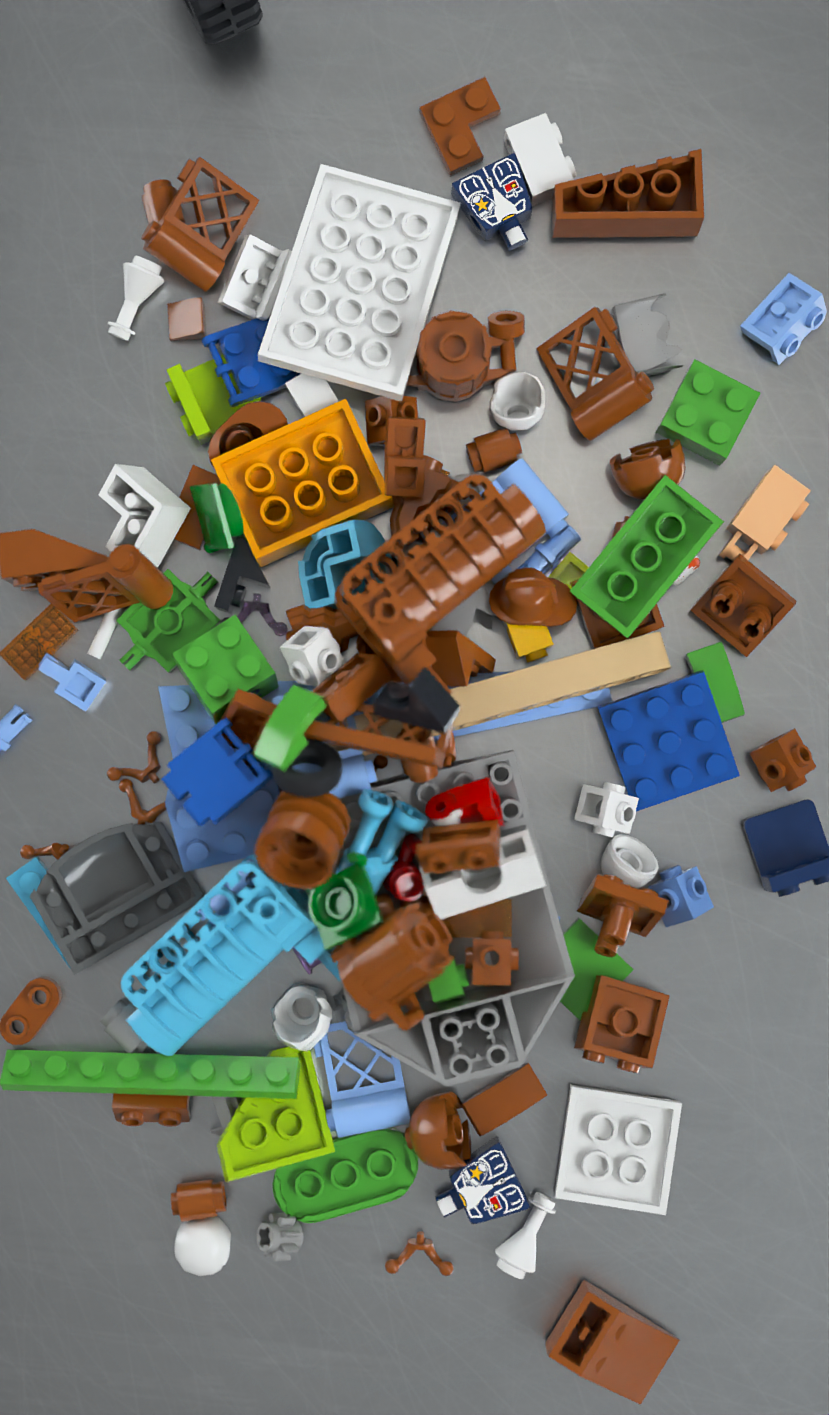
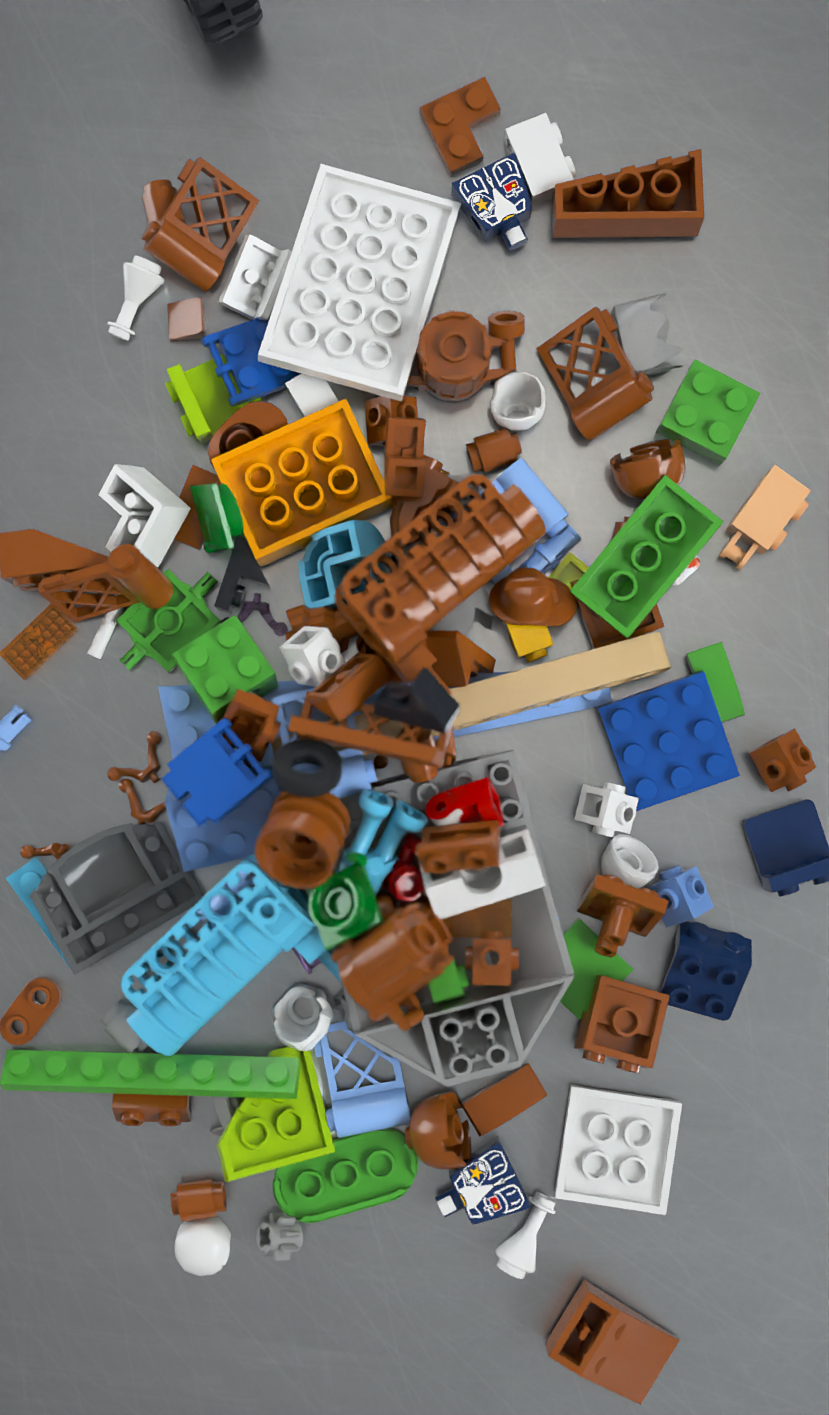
light blue plate [38,652,106,712] -> none
bright green slope [254,685,326,771] -> none
dark orange piece [385,1231,454,1276] -> none
dark orange plate [690,553,797,657] -> none
light blue bracket [740,273,827,364] -> none
none -> dark blue bracket [660,921,752,1021]

